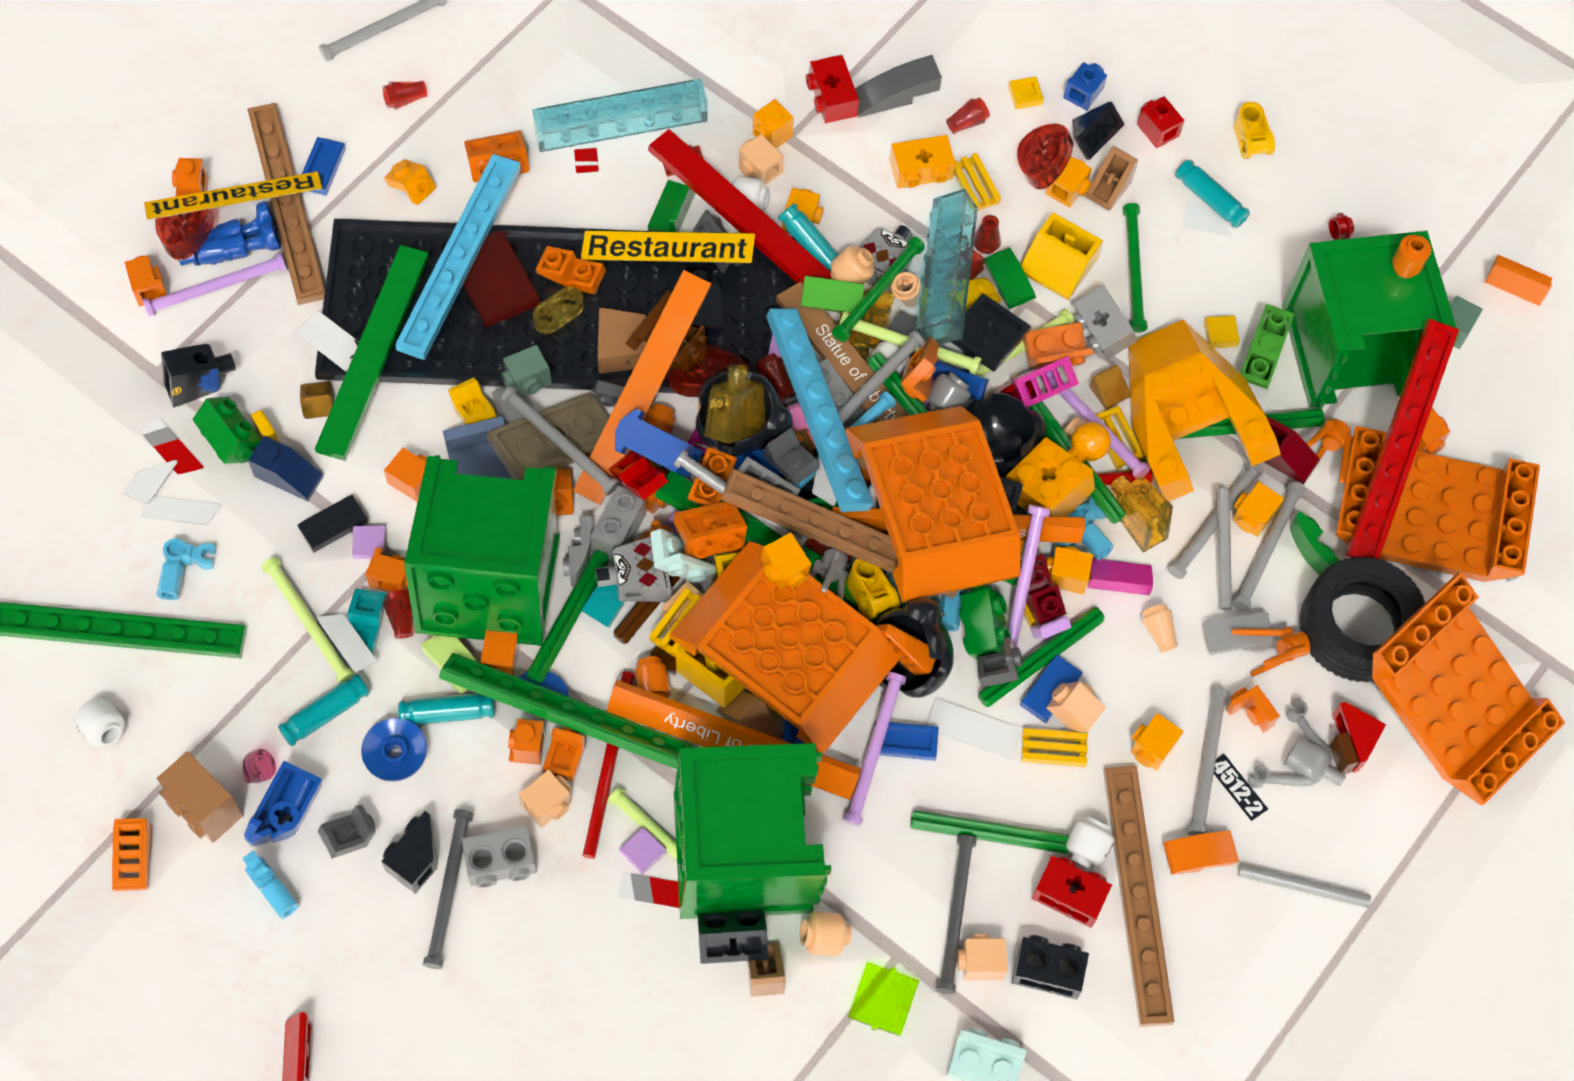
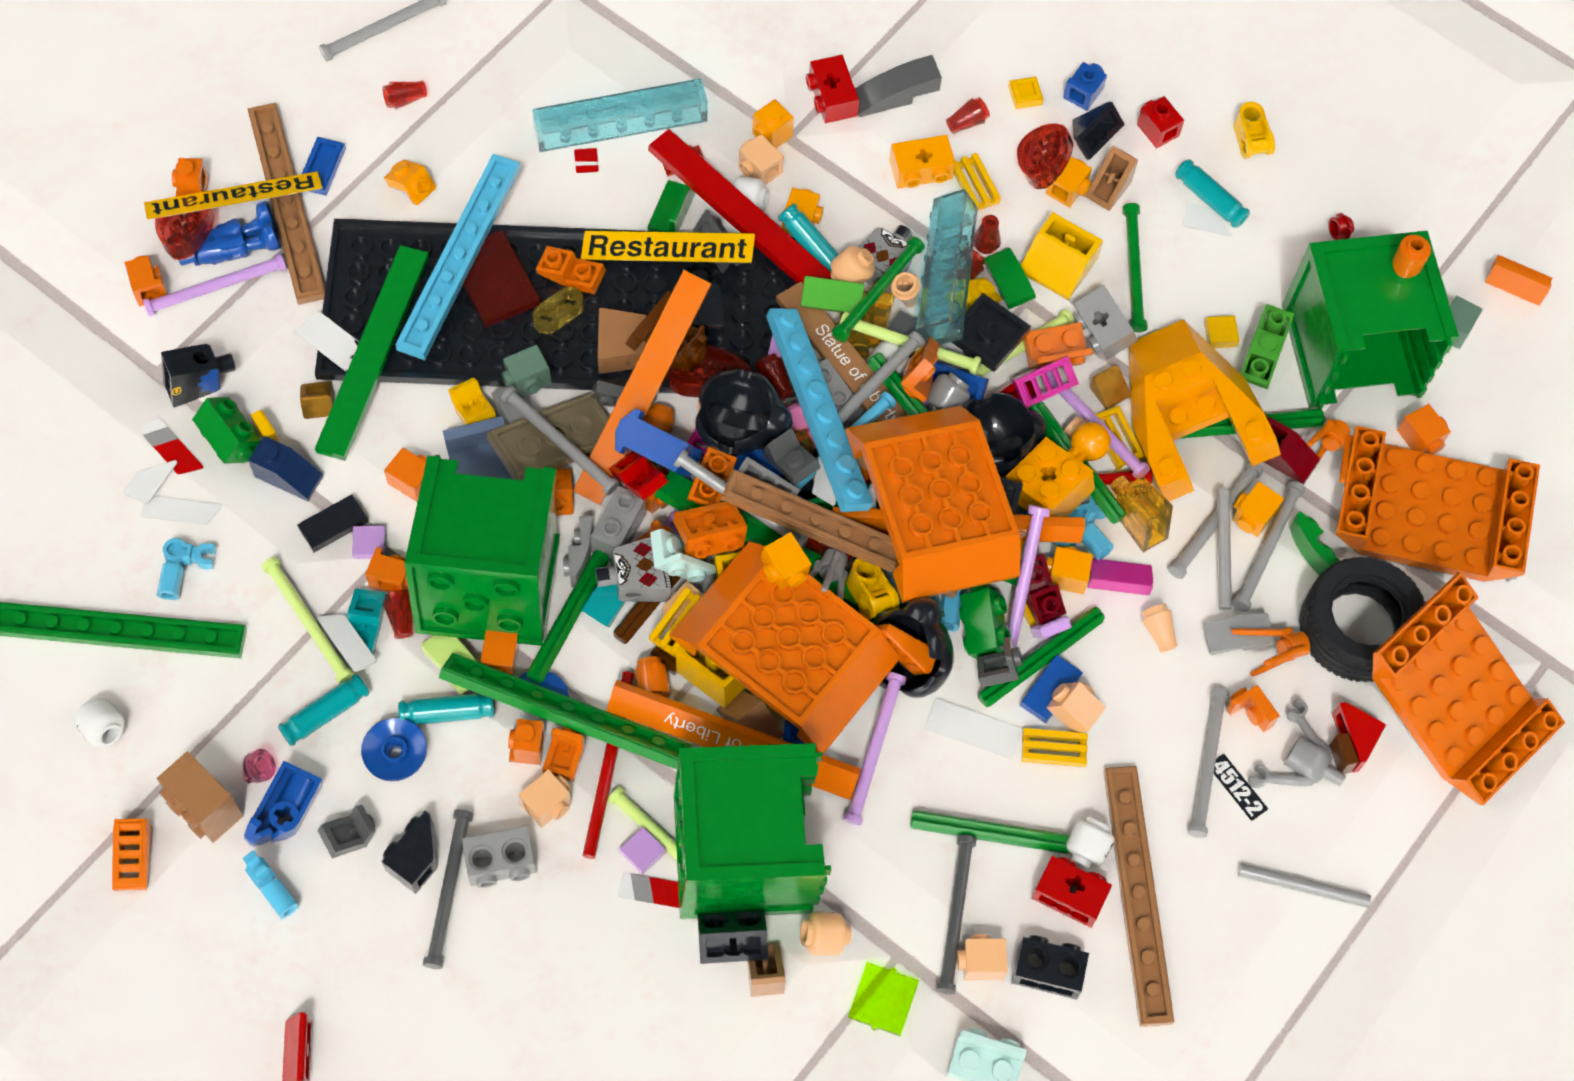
orange bracket [464,130,530,182] -> none
clear yellow torso [704,365,766,443] -> none
blue tile [874,721,939,761] -> none
light orange brick [1131,713,1184,771] -> none
orange slope [1163,830,1239,875] -> none
red tile [1345,319,1459,559] -> none

